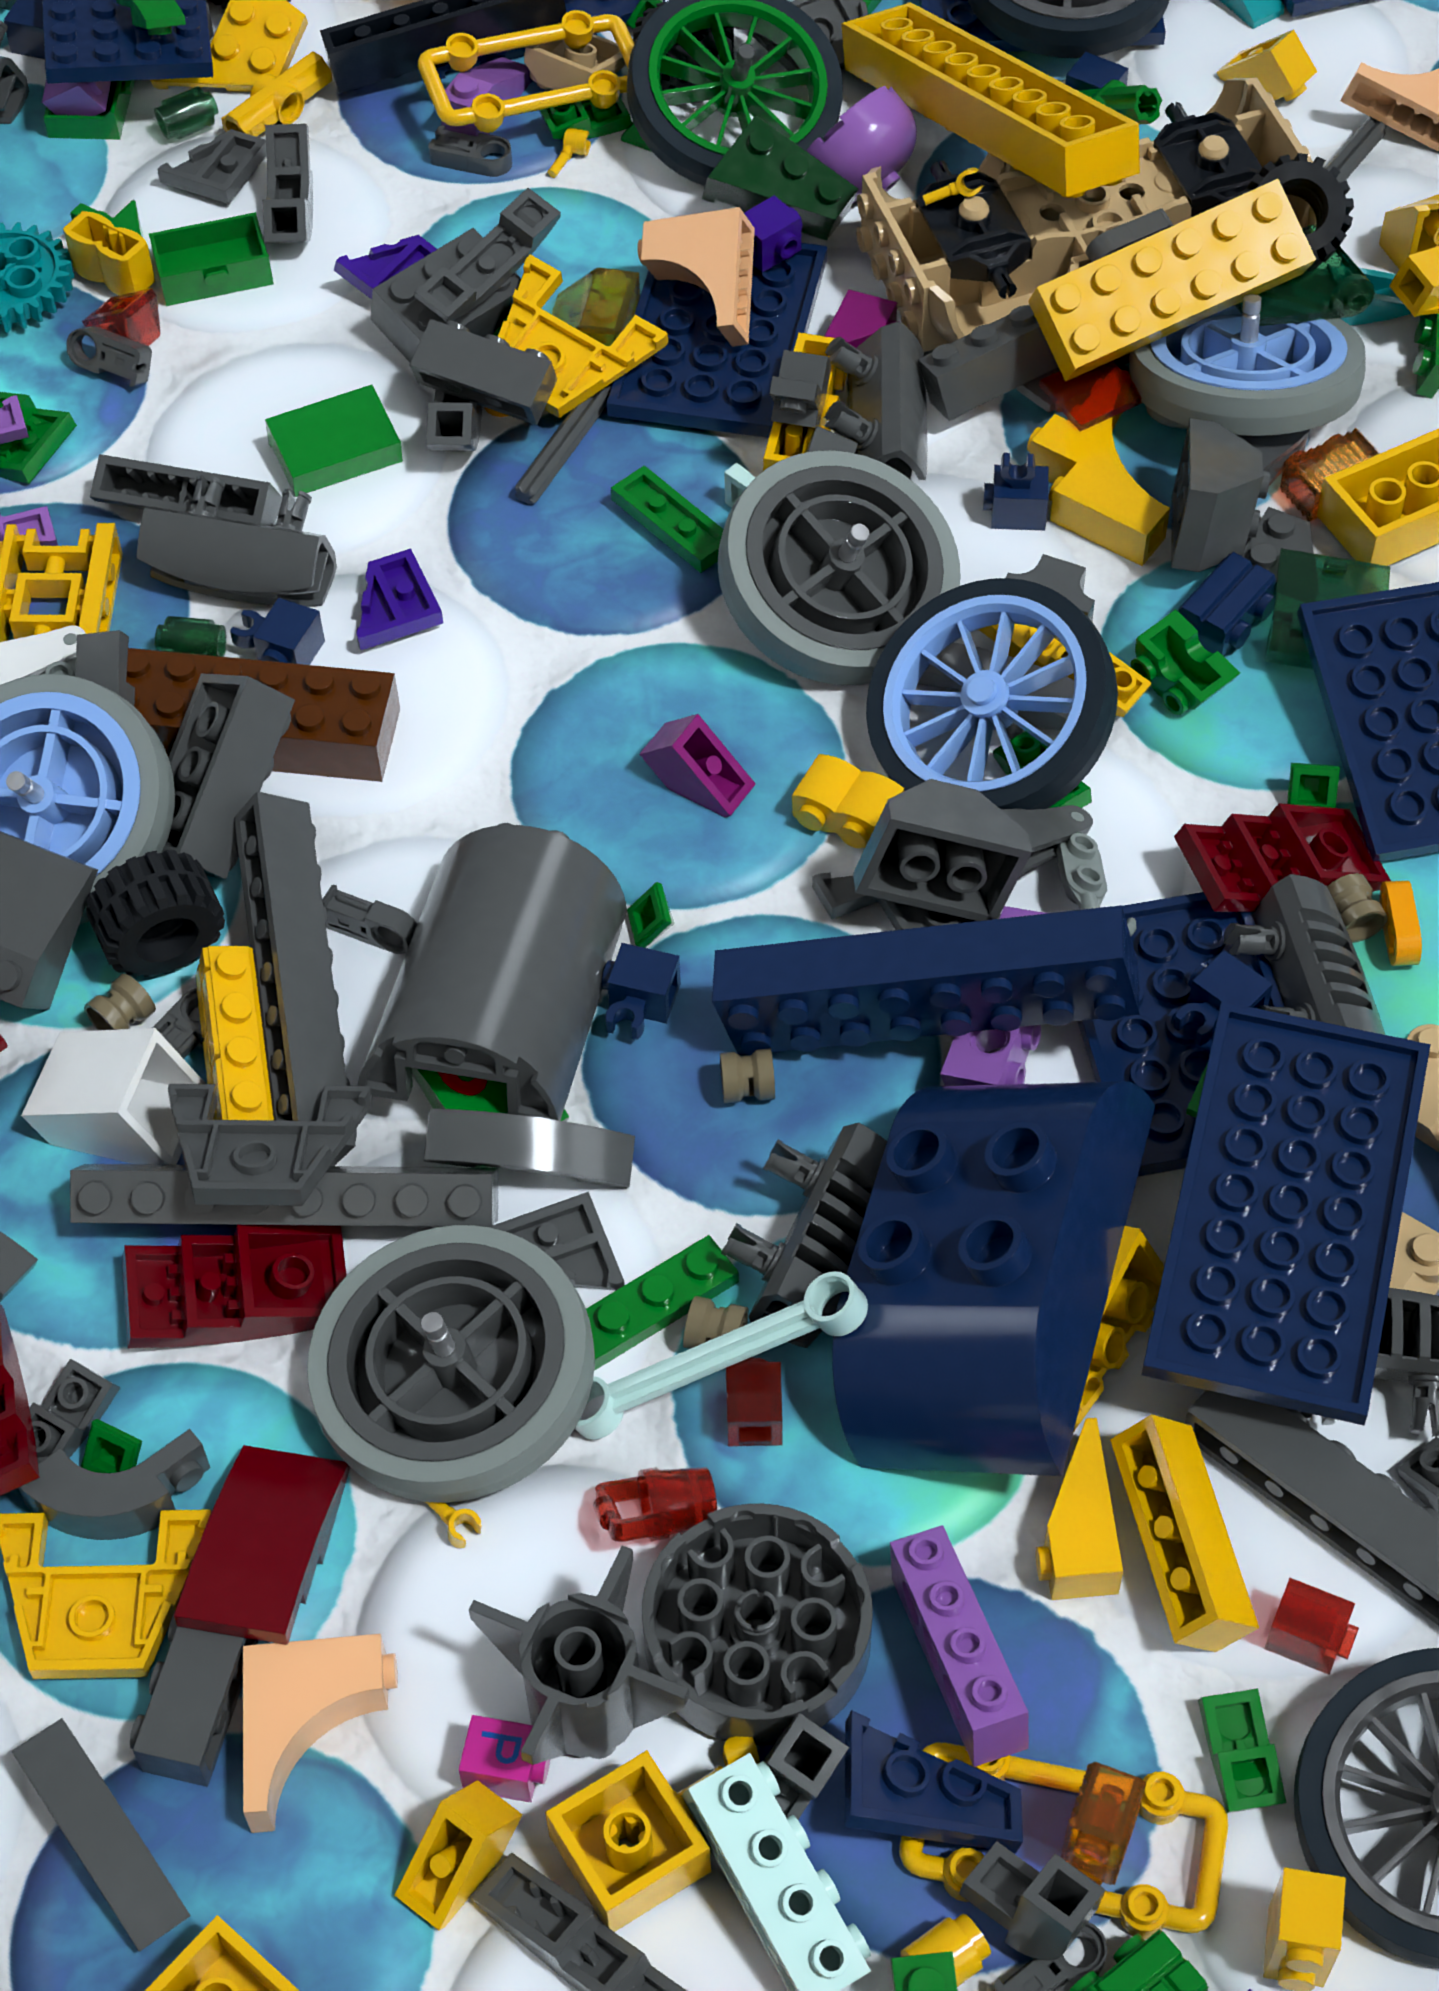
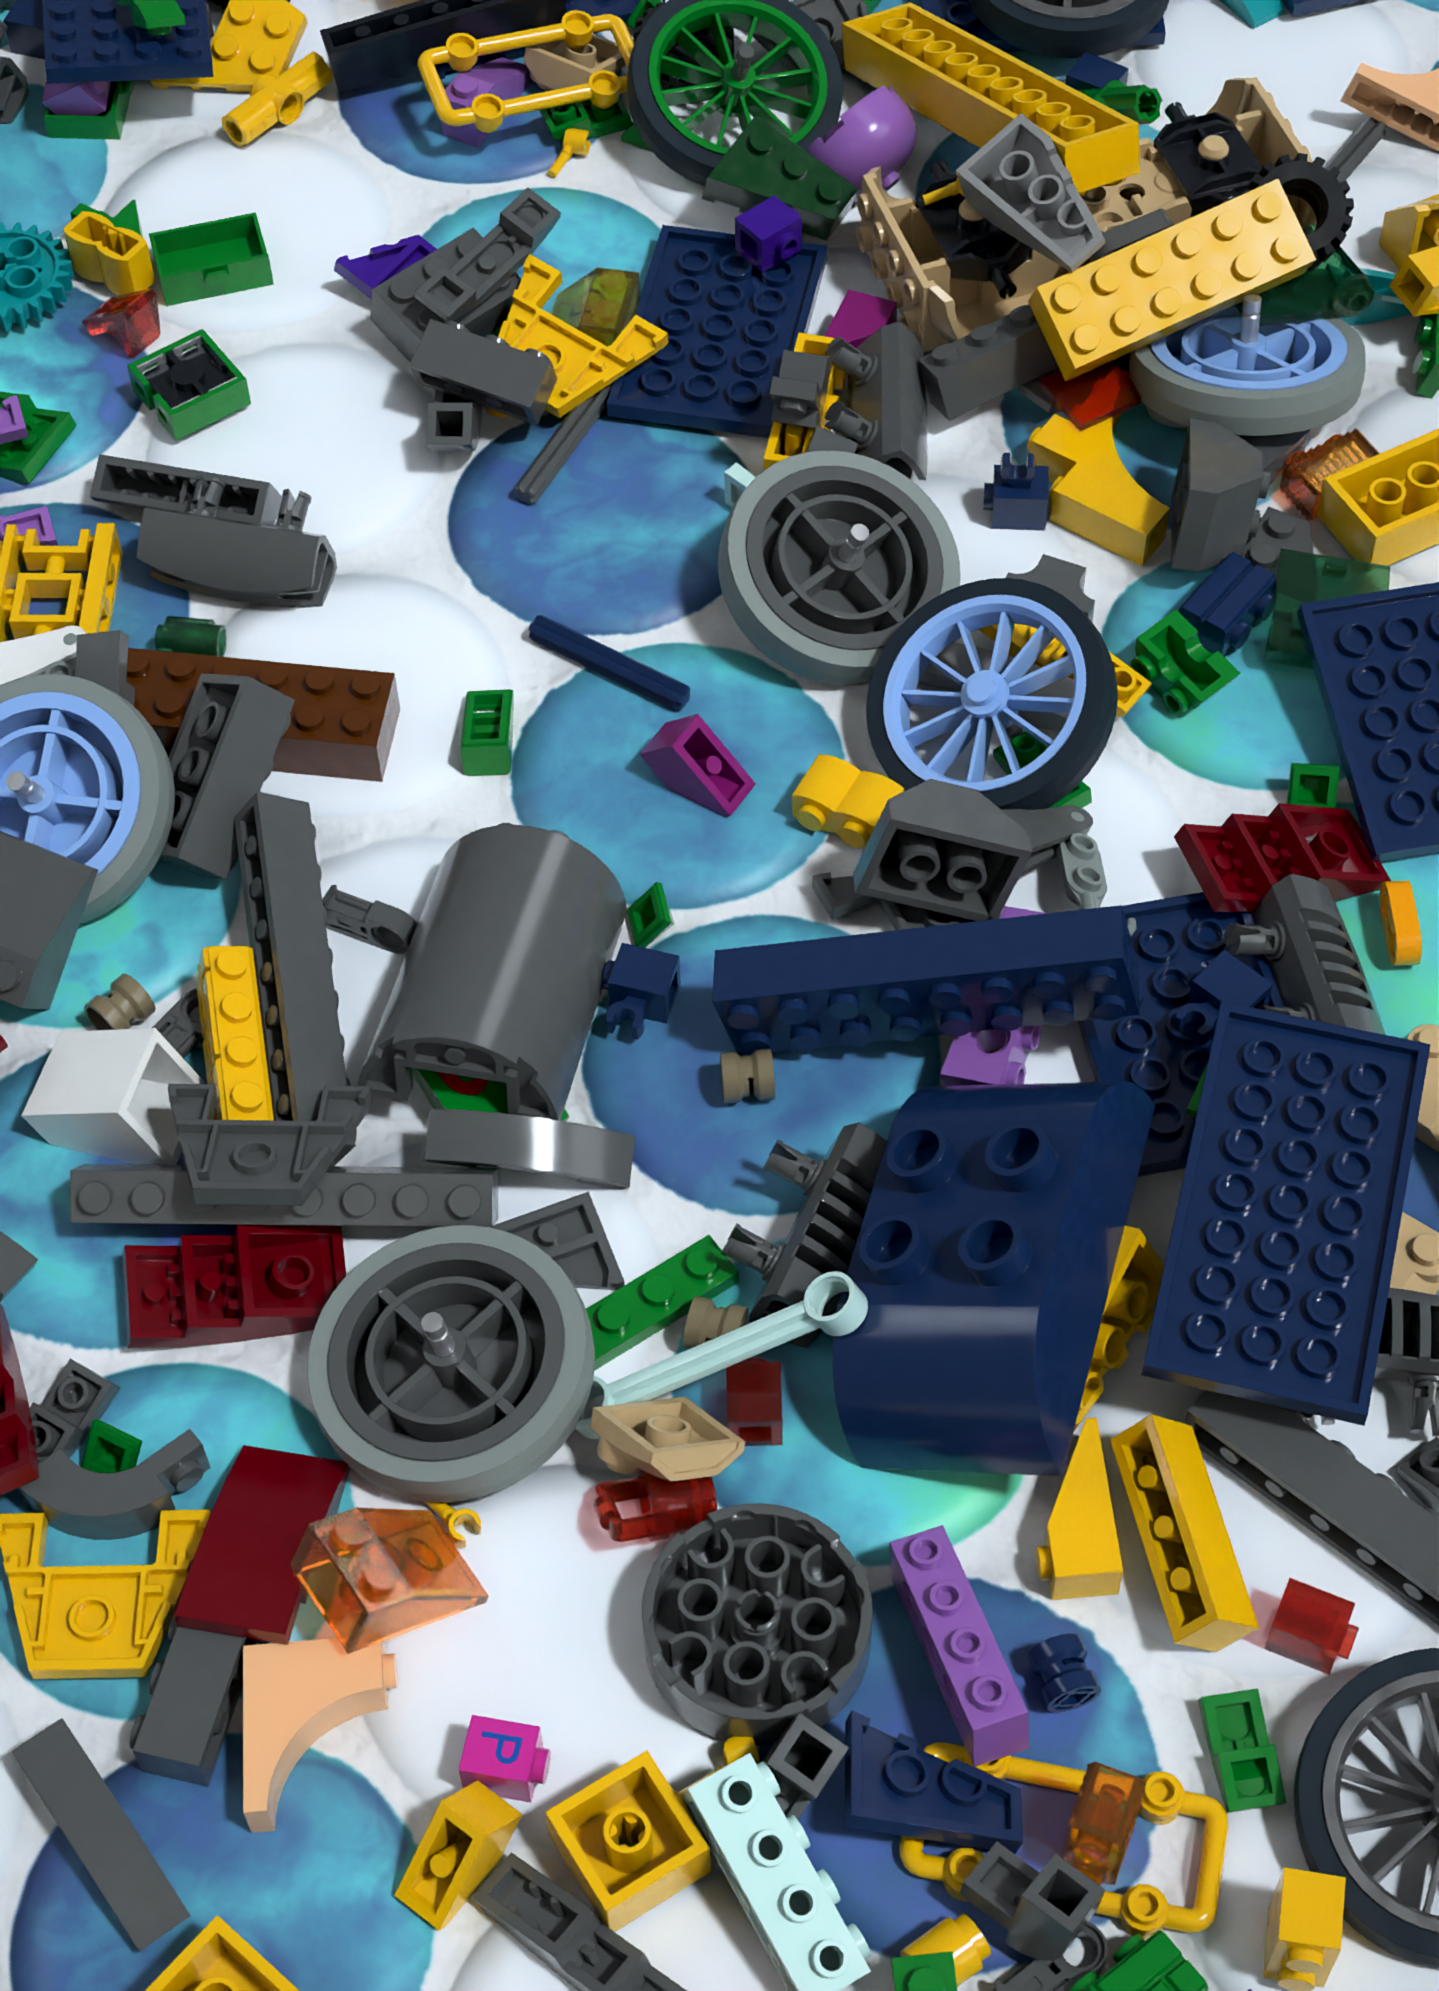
dark grey piece [66,326,152,387] -> none
black tyre [86,850,225,978] -> none
clear green brick [154,86,218,140] -> none
dark grey wing [157,129,266,204] -> none
dark blue brick [230,598,325,665] -> none
dark grey arch [262,123,313,244] -> none
green container [265,384,403,497] -> none
dark purple wing [356,548,444,651] -> none
dark grey piece [428,125,512,177] -> none
dark grey brick [468,1545,689,1765] -> none
green plate [611,465,724,573] -> none
light nougat arch [637,207,755,347] -> none
yellow slope [1216,29,1318,102] -> none
dark tan wheel [1327,873,1388,943] -> none
none -> piece [127,329,251,441]
none -> clear orange slope [290,1507,489,1654]
none -> green slope [460,689,514,776]
none -> dark blue axle [528,615,691,711]
none -> tan slope [590,1397,745,1482]
none -> light grey wedge [955,113,1106,272]
none -> dark blue wheel [1028,1633,1101,1713]

